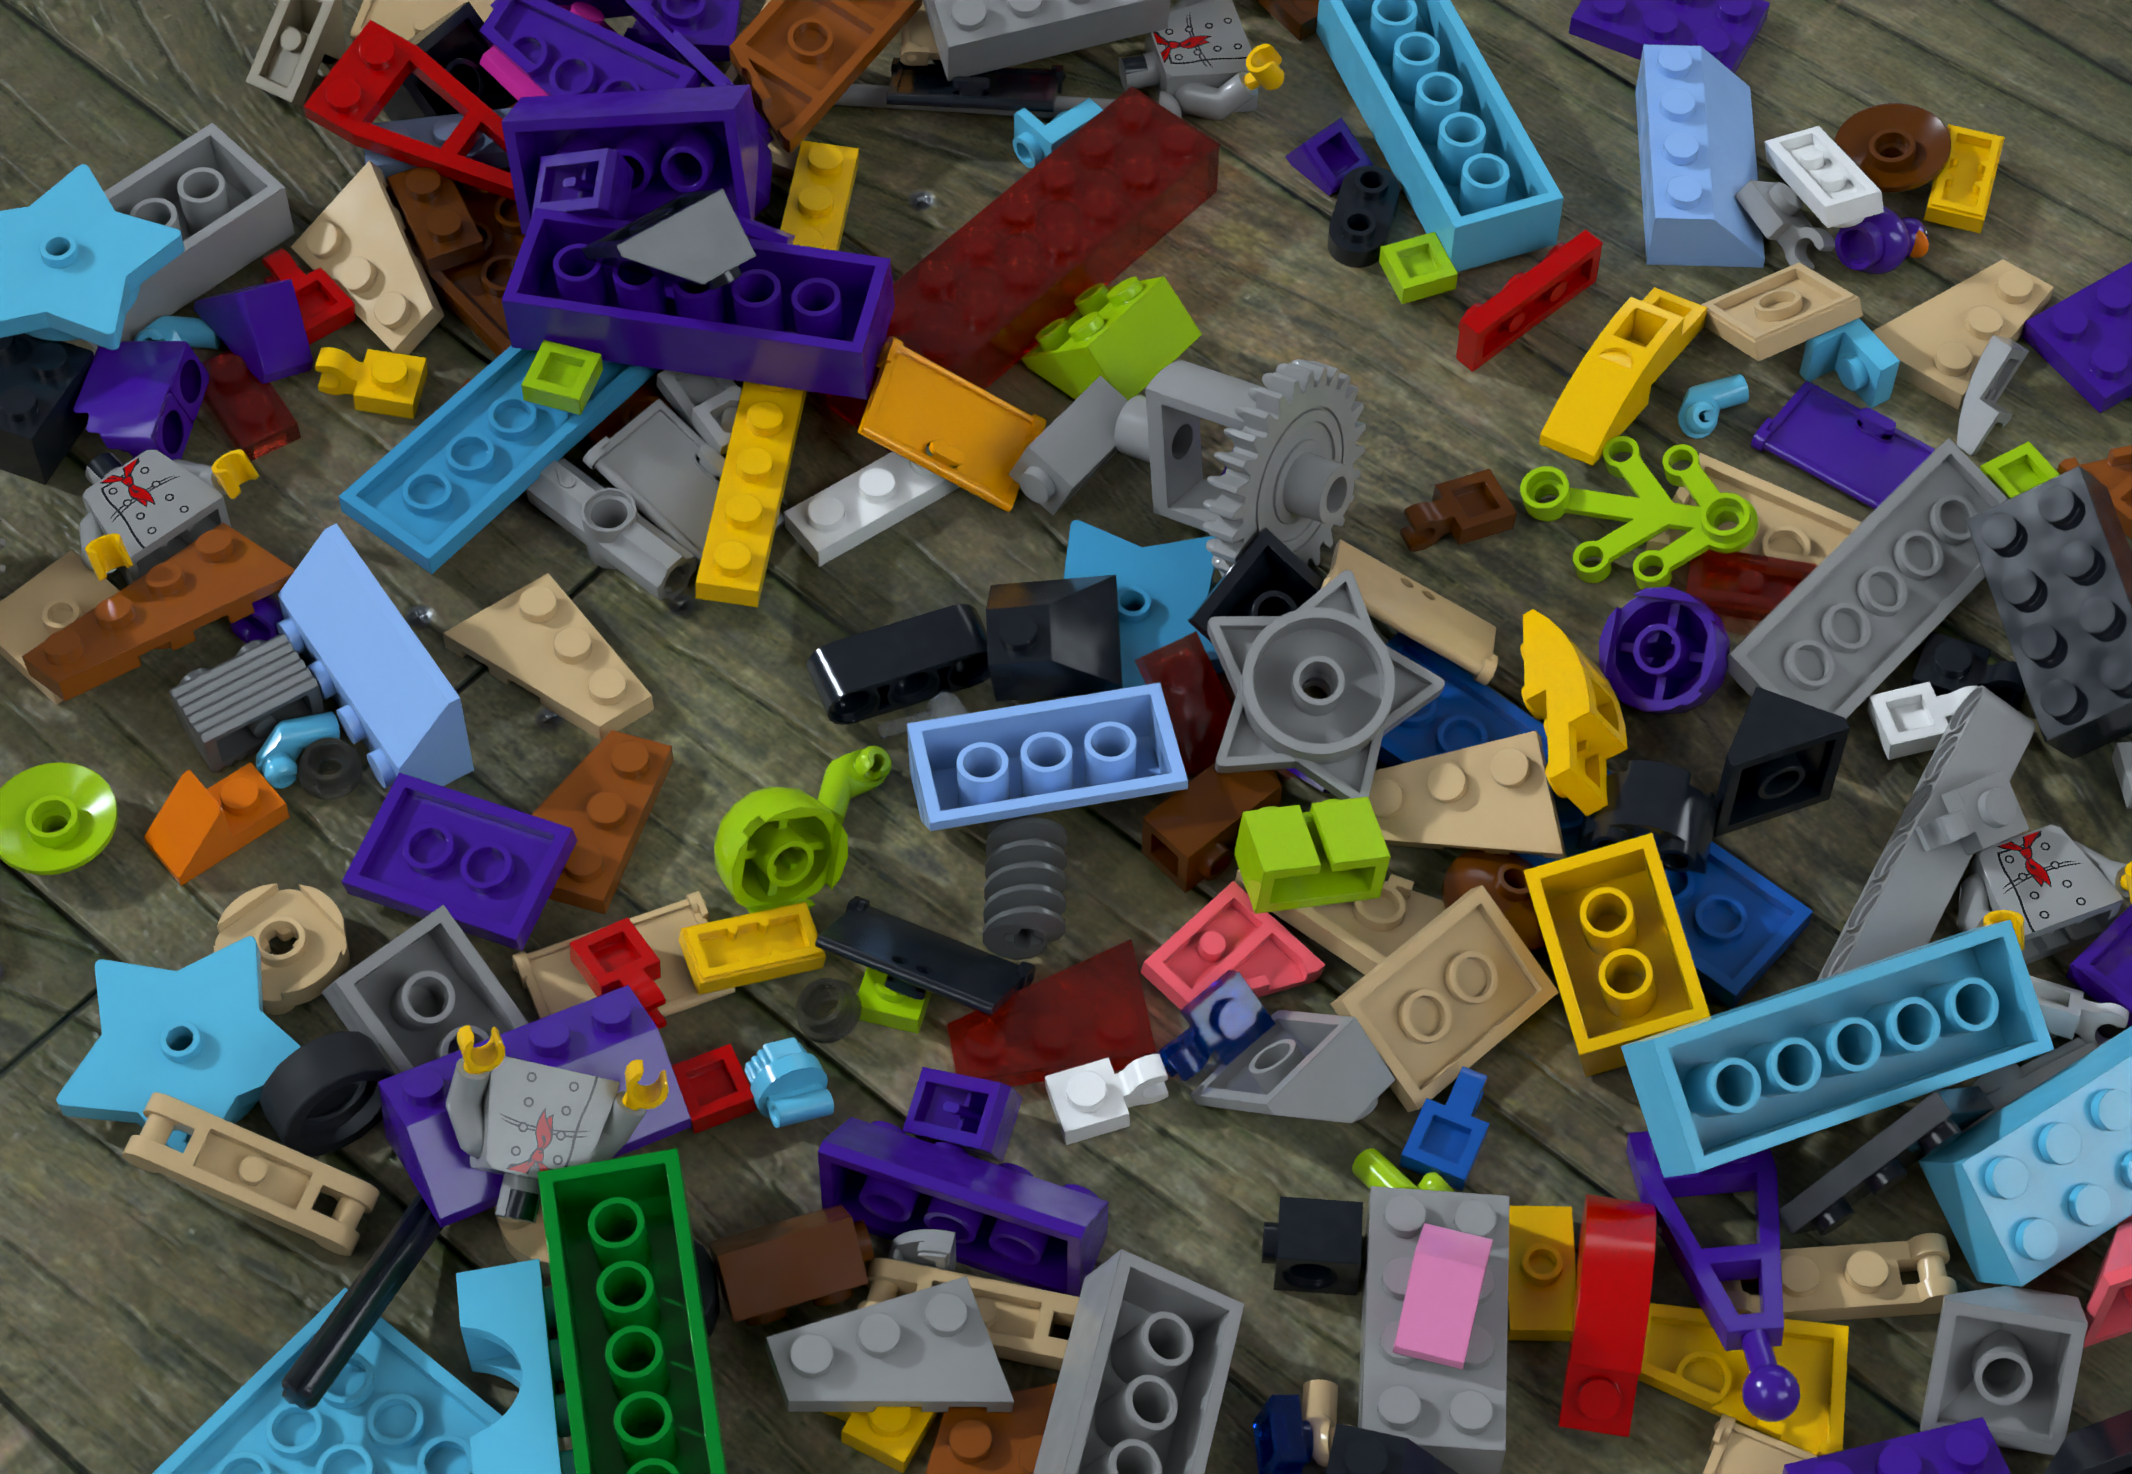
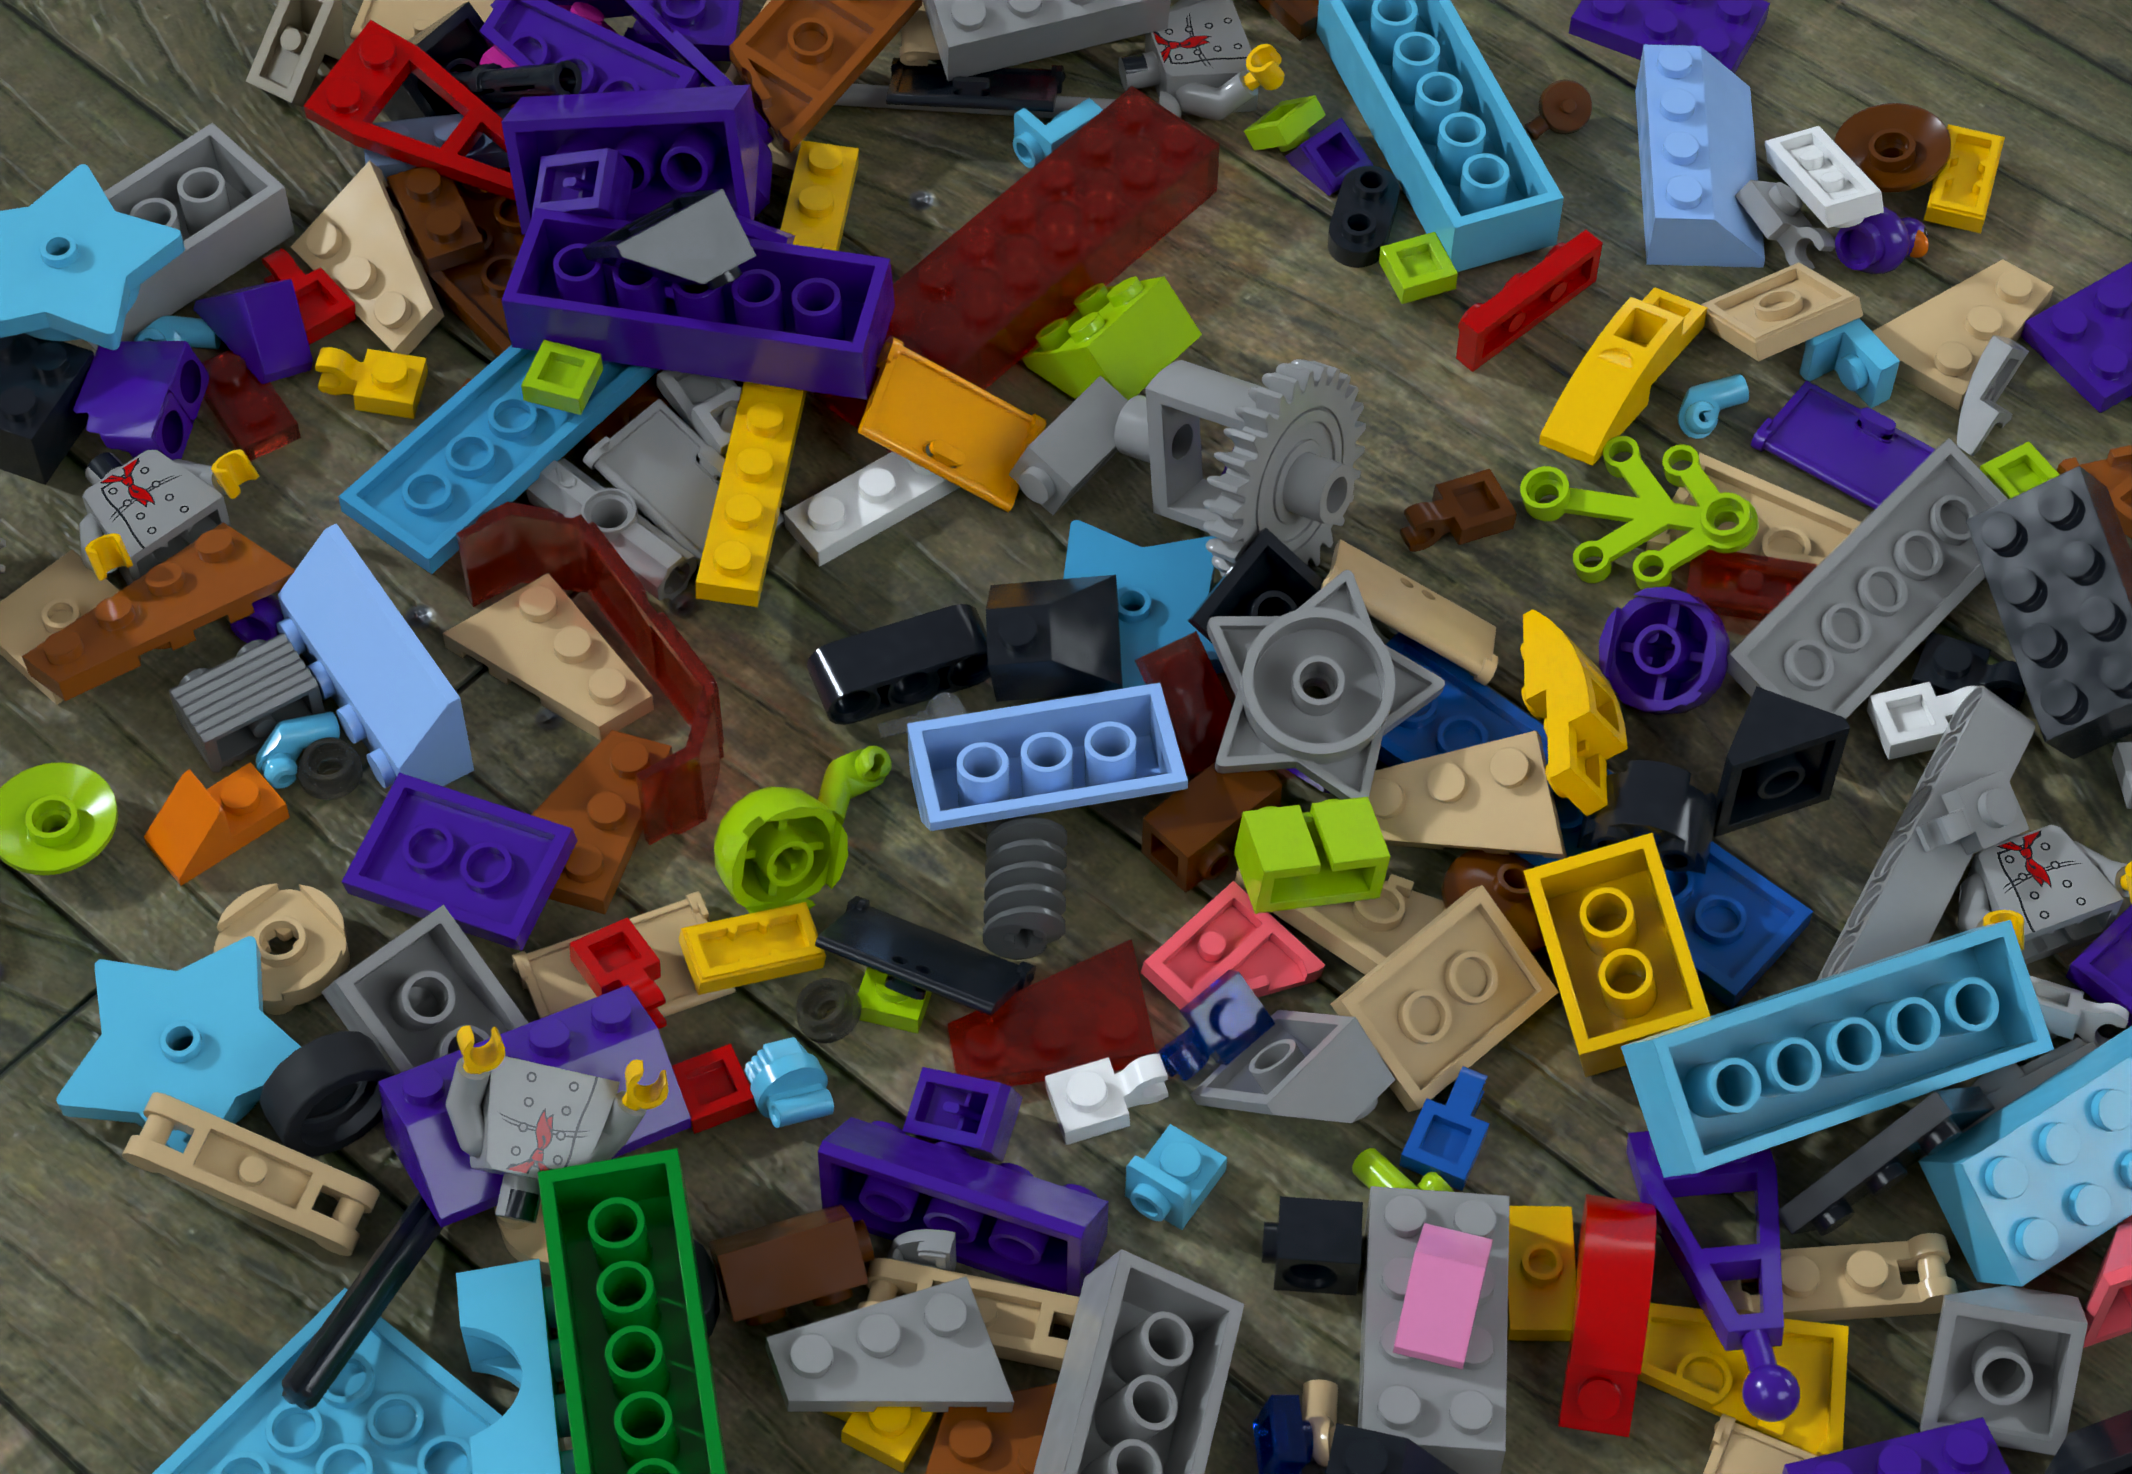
none -> black pin [439,60,582,110]
none -> clear red windscreen [456,502,724,845]
none -> medium azure bracket [1125,1124,1227,1230]
none -> lime plate [1244,95,1326,152]
none -> reddish brown piece [1524,79,1593,140]

